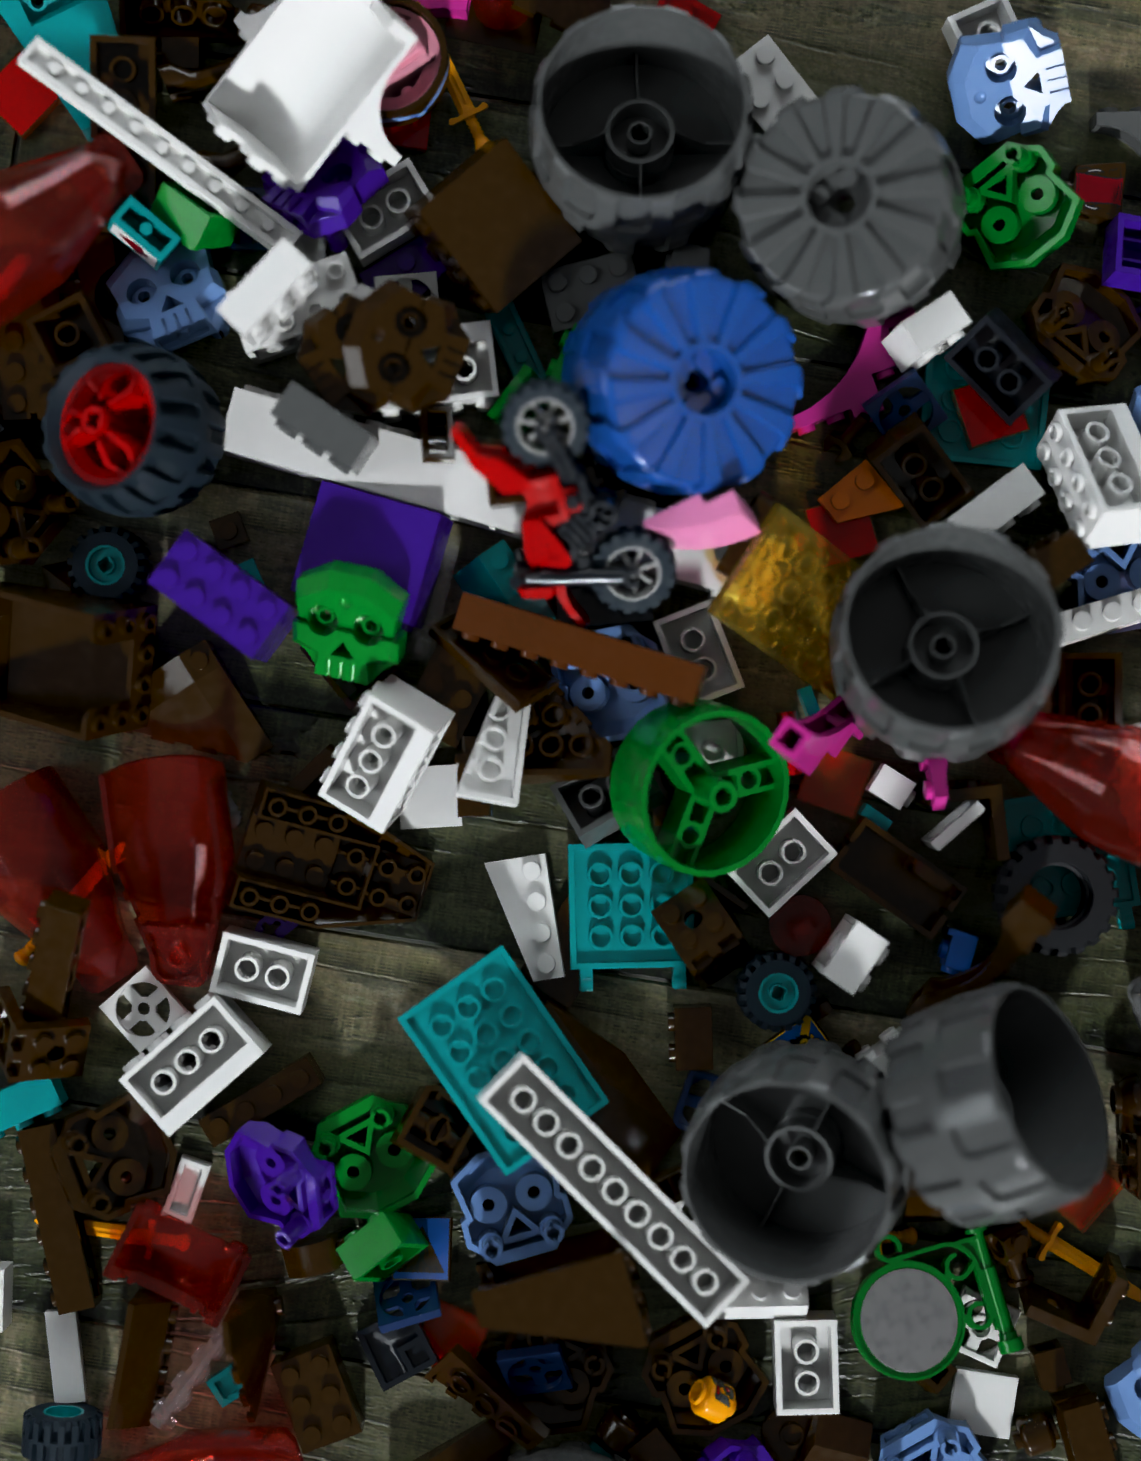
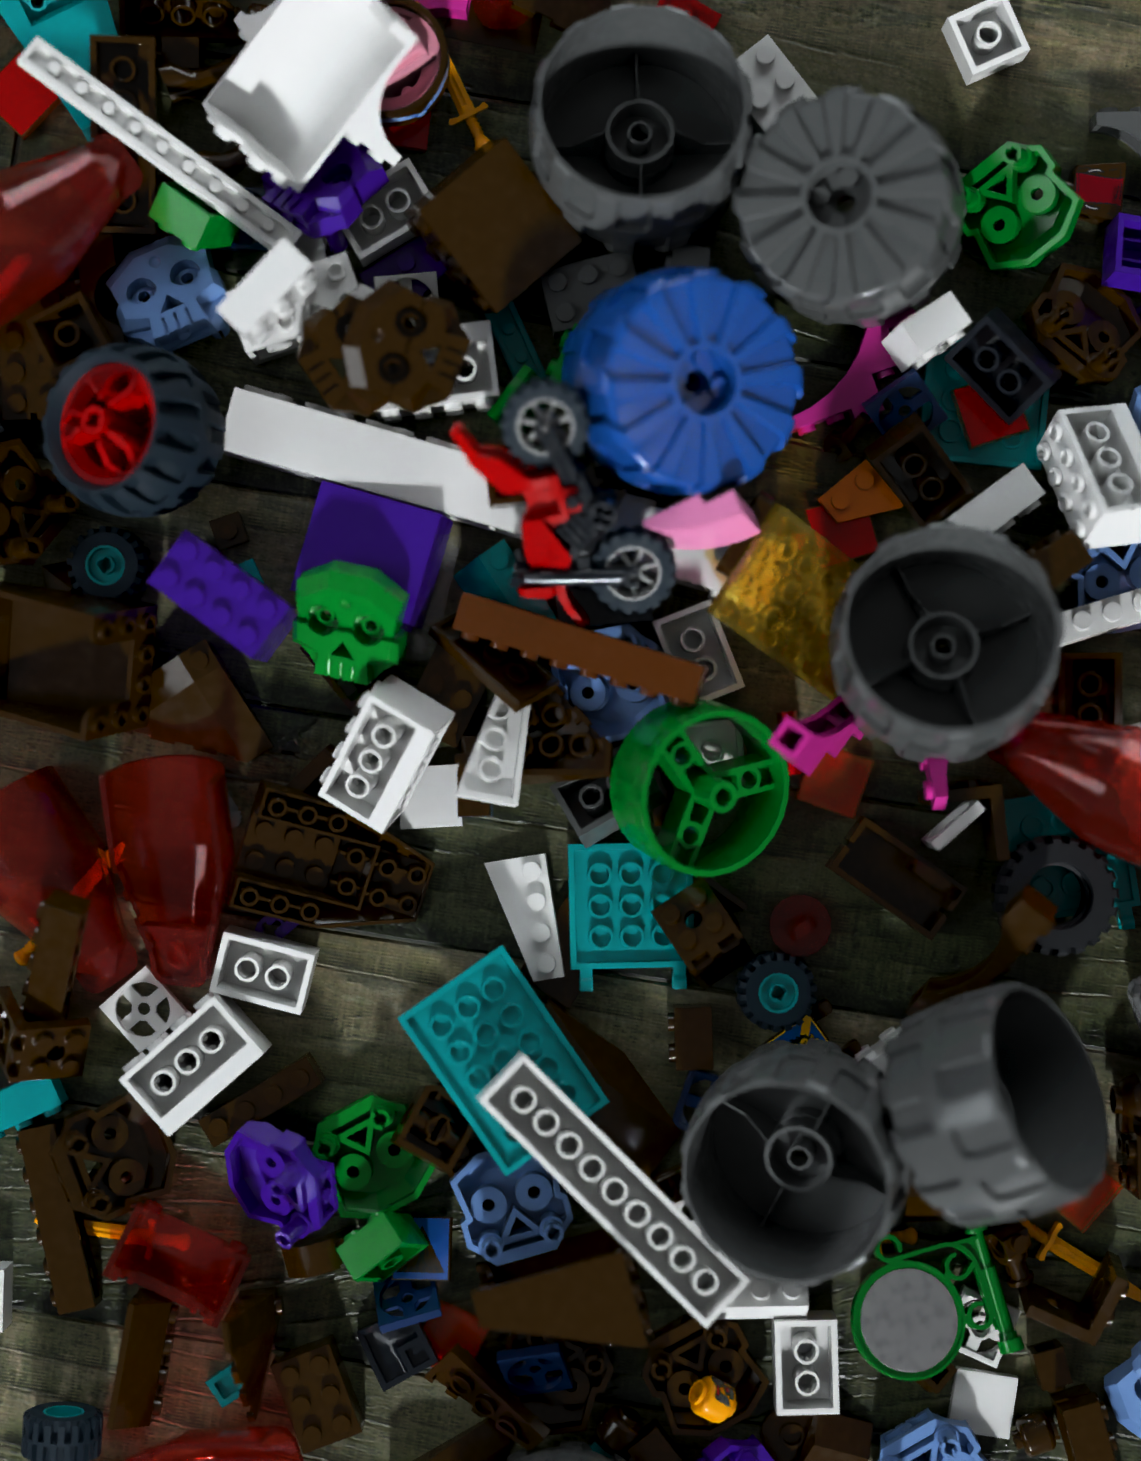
white tile [44,1309,88,1404] -> none
teal brick [107,196,181,271] -> none
clear wing [149,1318,224,1430] -> none
tile [162,1154,213,1224] -> none
dark grey brick [270,381,379,475] -> none
dark brown slope [418,406,455,463] -> none
white brick [727,807,838,918] -> none
teal tile [796,685,820,718] -> none
white brick [811,913,890,995] -> none
teal tile [857,803,893,832] -> none
white brick [864,763,916,810] -> none
blue brick [937,926,979,975] -> none
medium blue brick [946,17,1071,145] -> none

